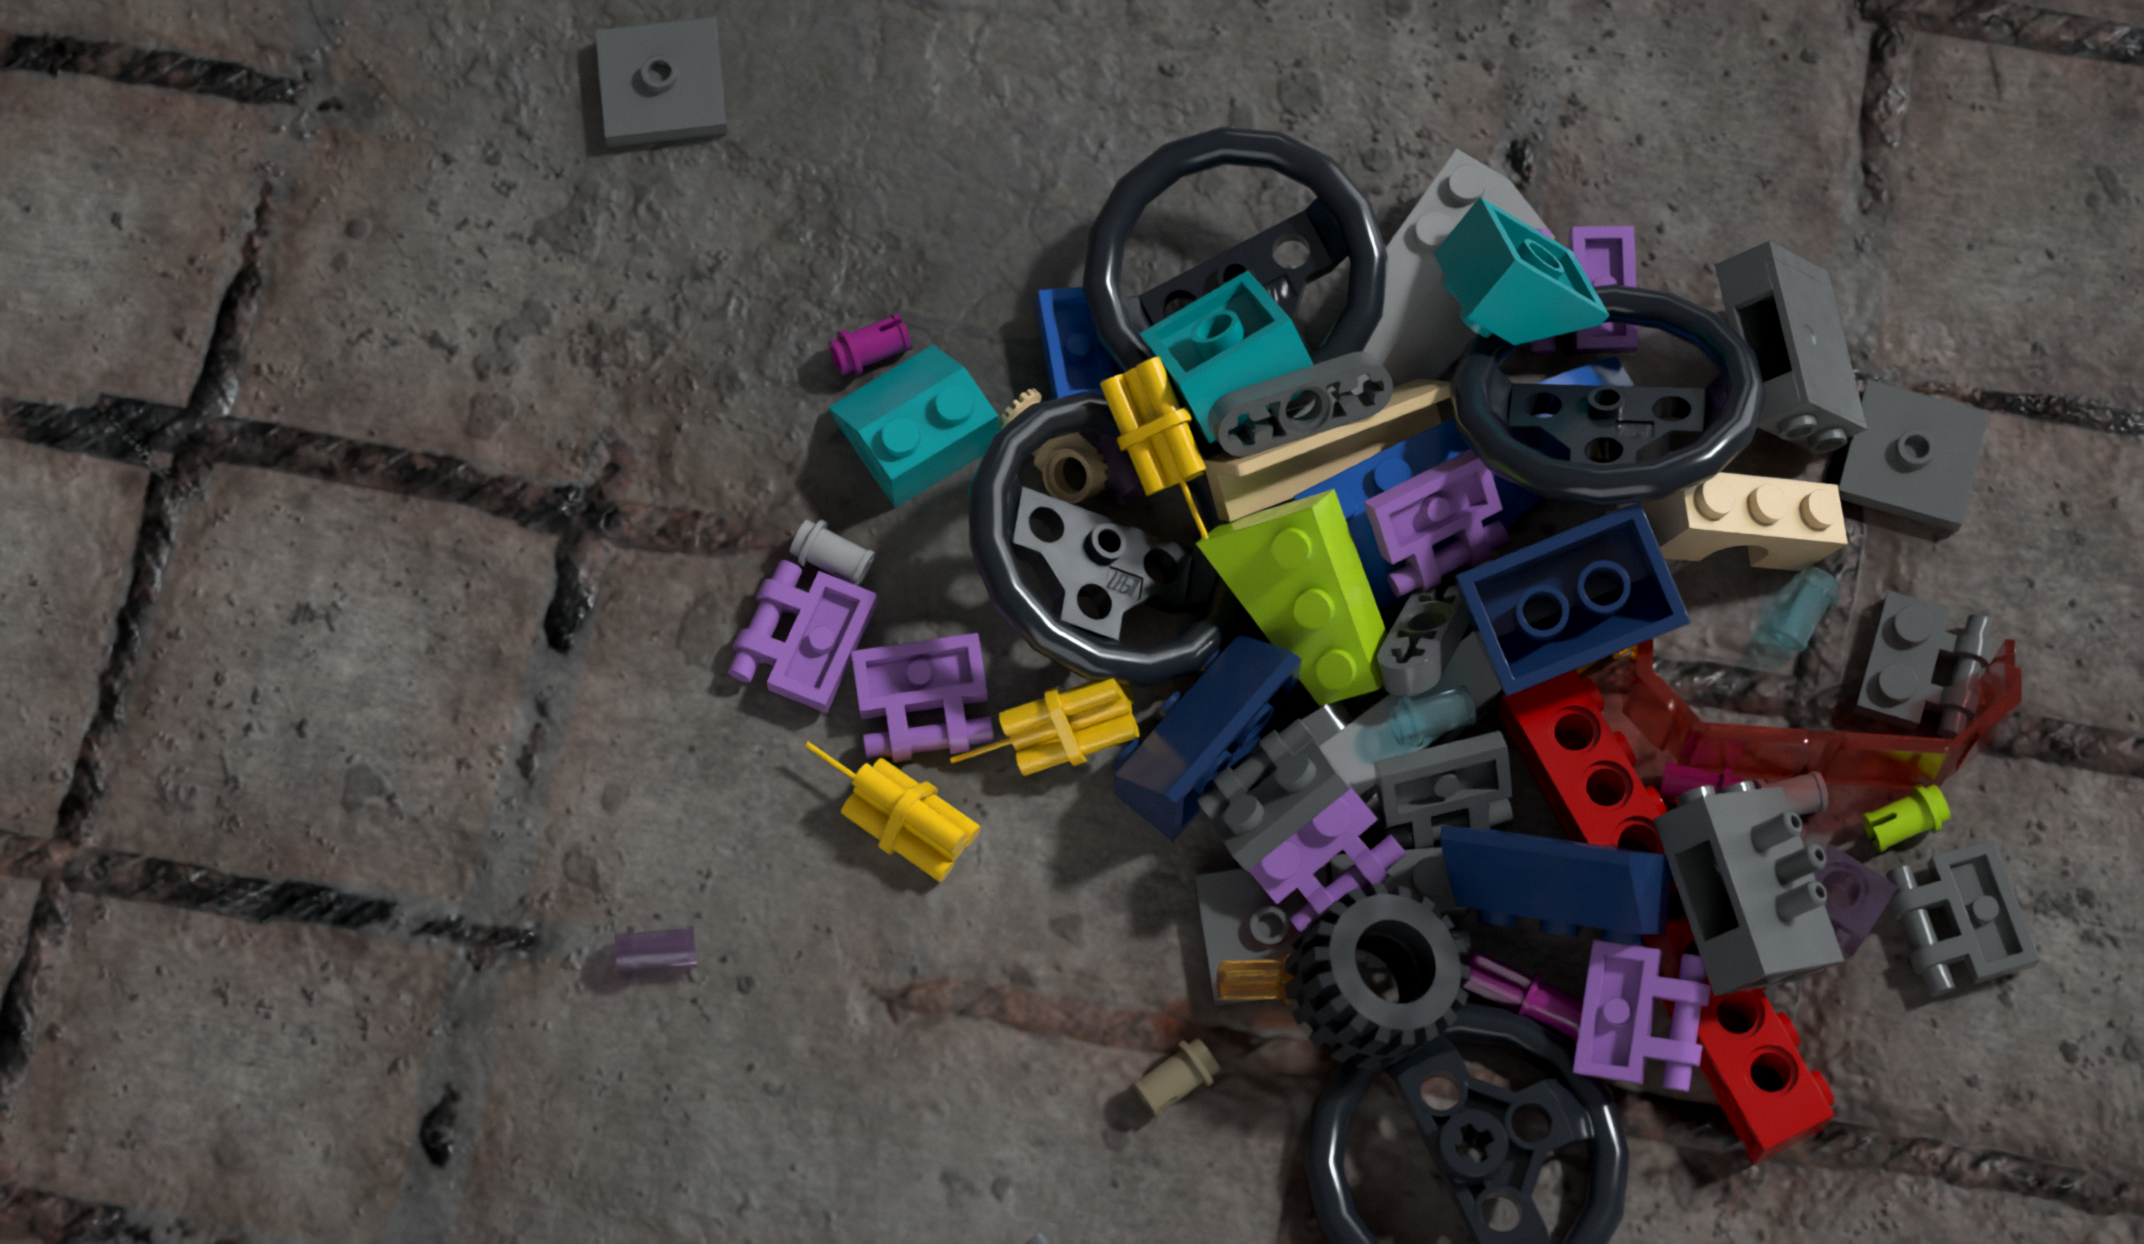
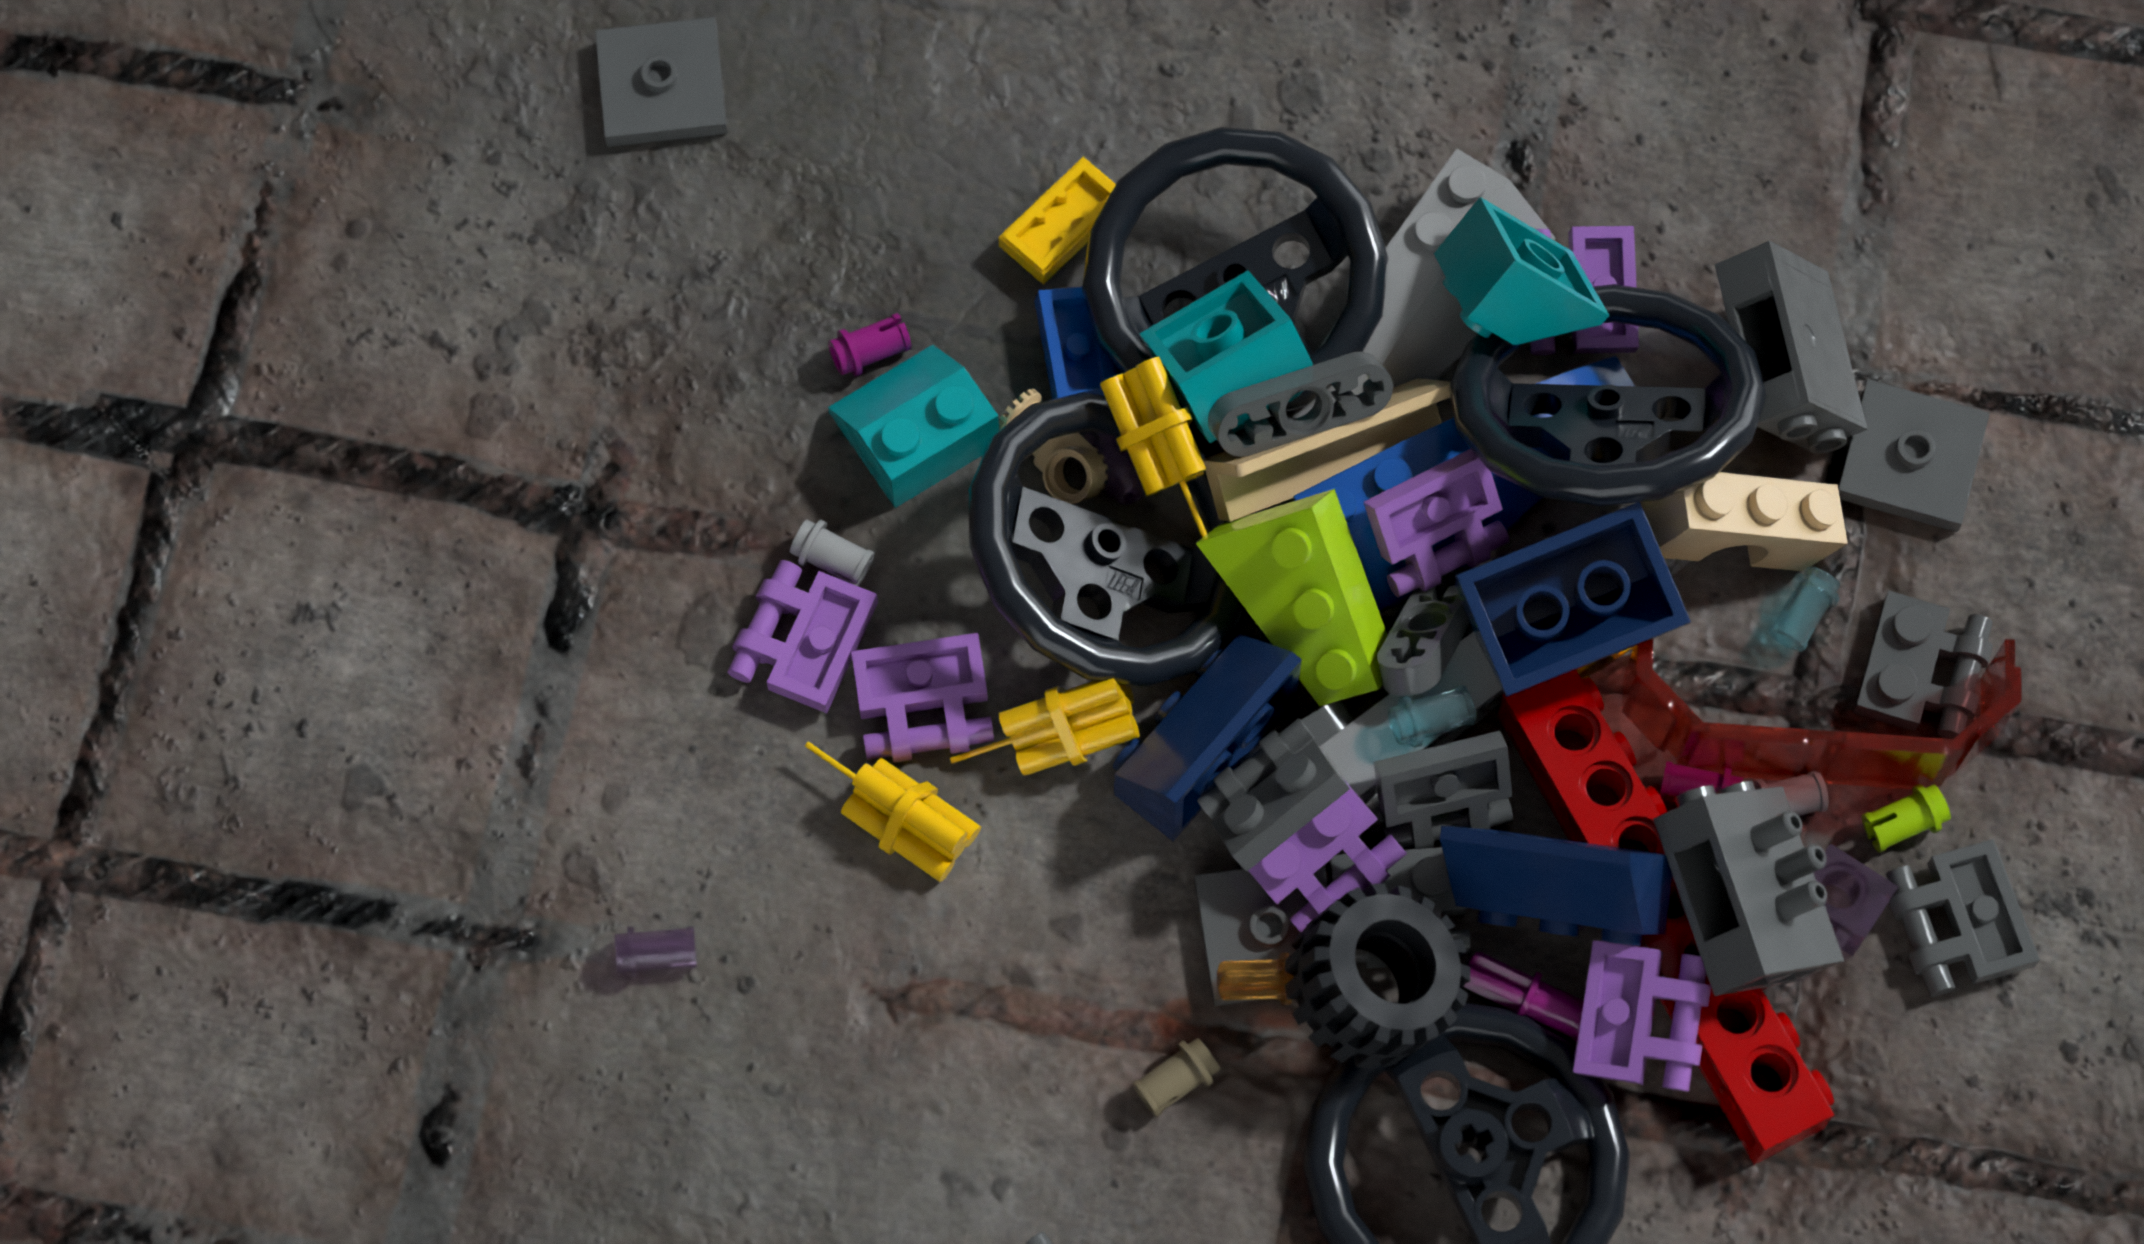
none -> yellow plate [998,157,1116,285]

